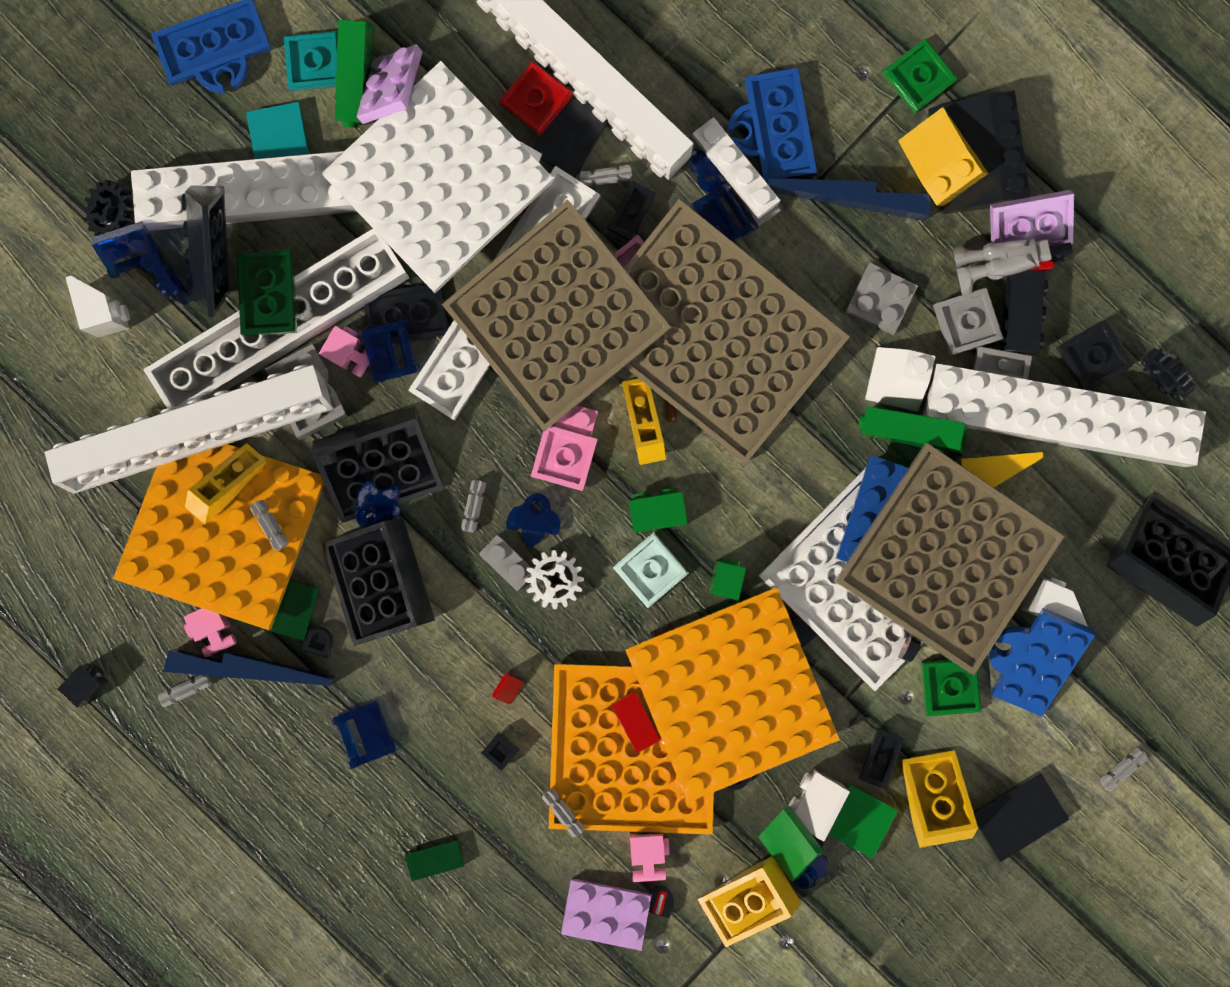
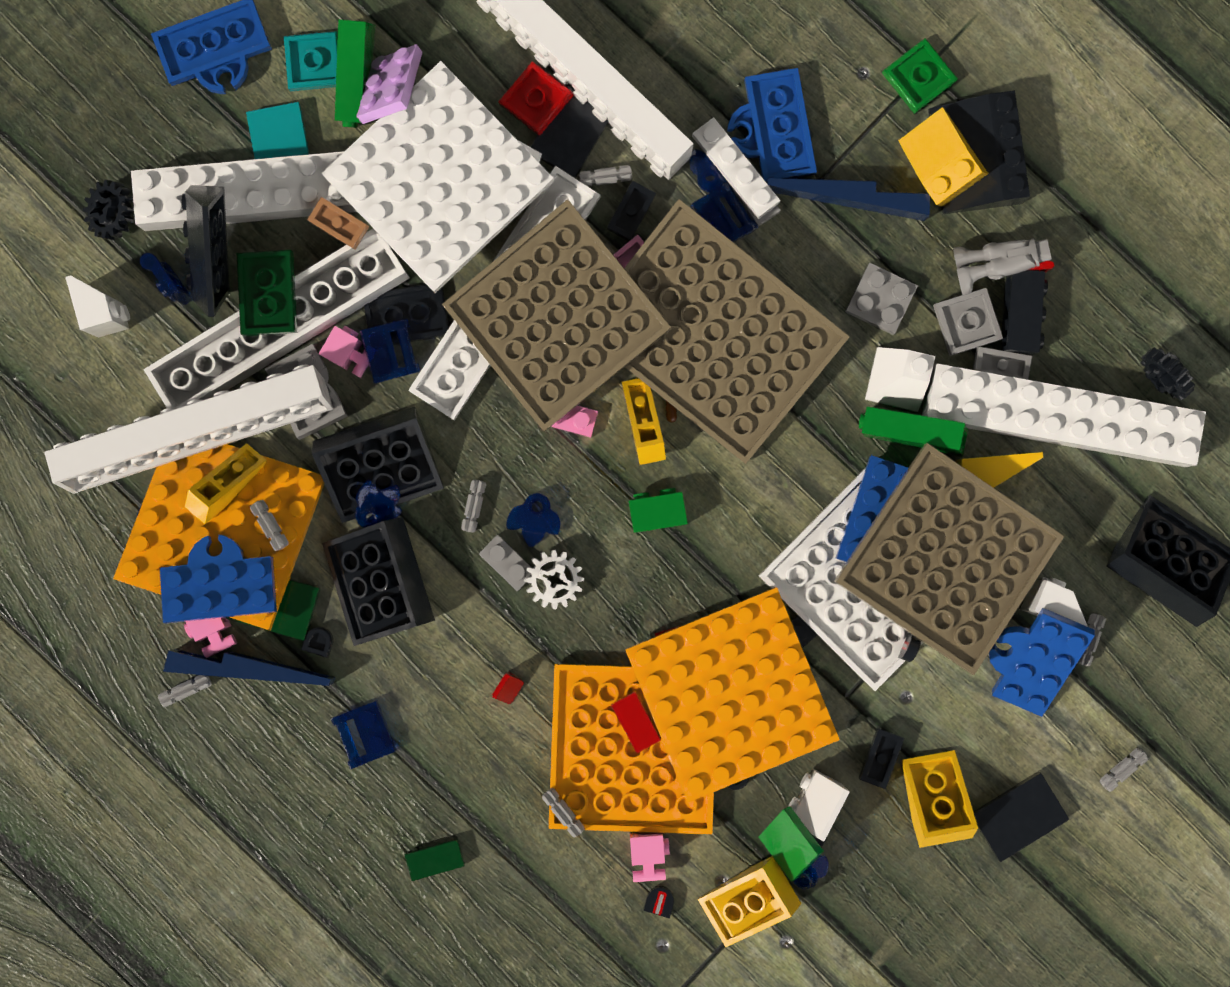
black brick [57,663,108,708] -> none
clear blue plate [91,221,163,279] -> none
black plate [481,731,520,771] -> none
bright pink plate [531,426,598,491] -> none
lavender plate [561,878,651,951] -> none
light aqua tile [613,532,688,608] -> none
green brick [708,558,746,600] -> none
green tile [828,784,898,859] -> none
green tile [921,659,981,717] -> none
lavender plate [990,190,1074,246] -> none
black plate [1049,242,1073,264] -> none
black plate [1056,319,1133,391] -> none
none -> blue plate [160,535,277,624]
none -> medium nougat plate [307,197,369,250]
none -> light grey axle [1078,613,1106,666]

